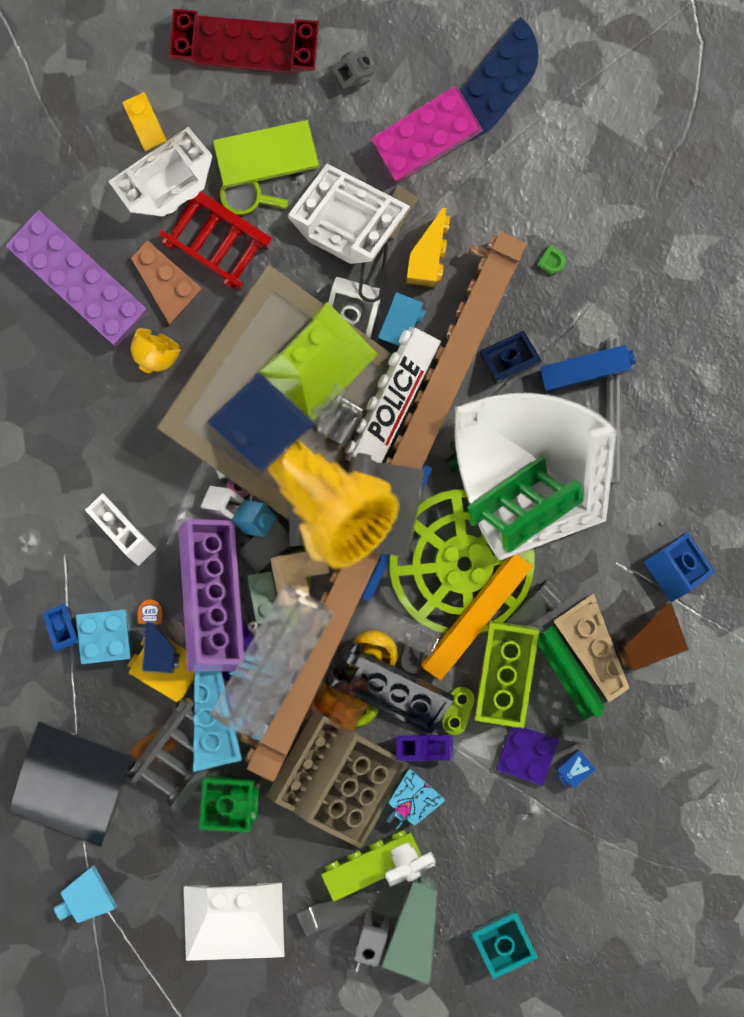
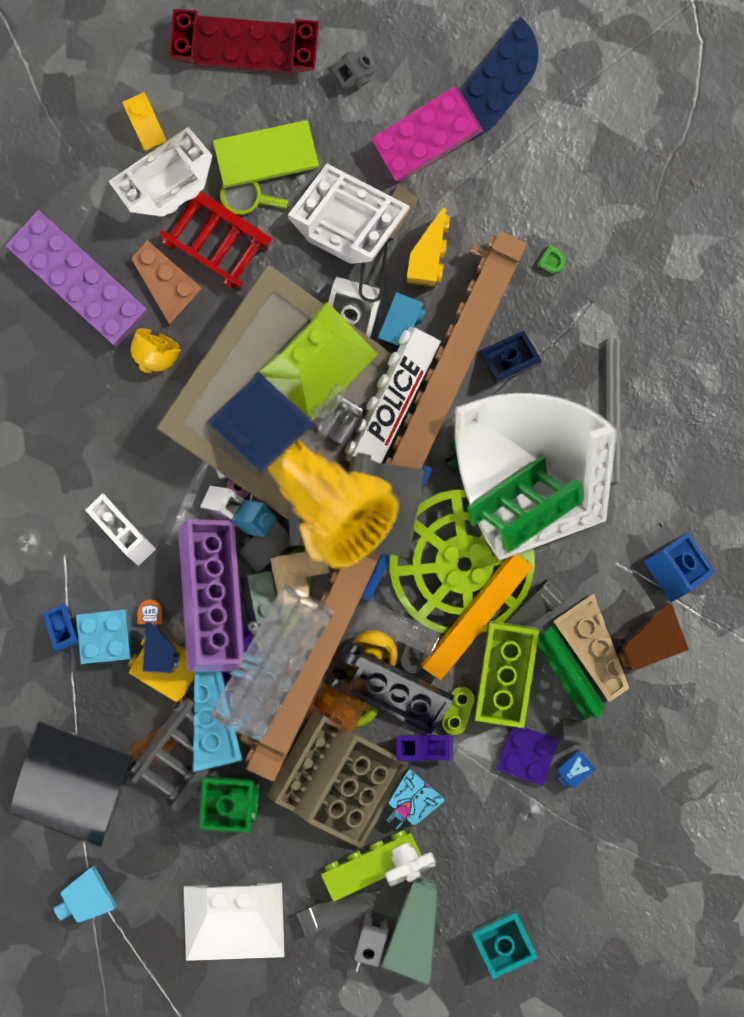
blue brick [540,345,636,393] -> none

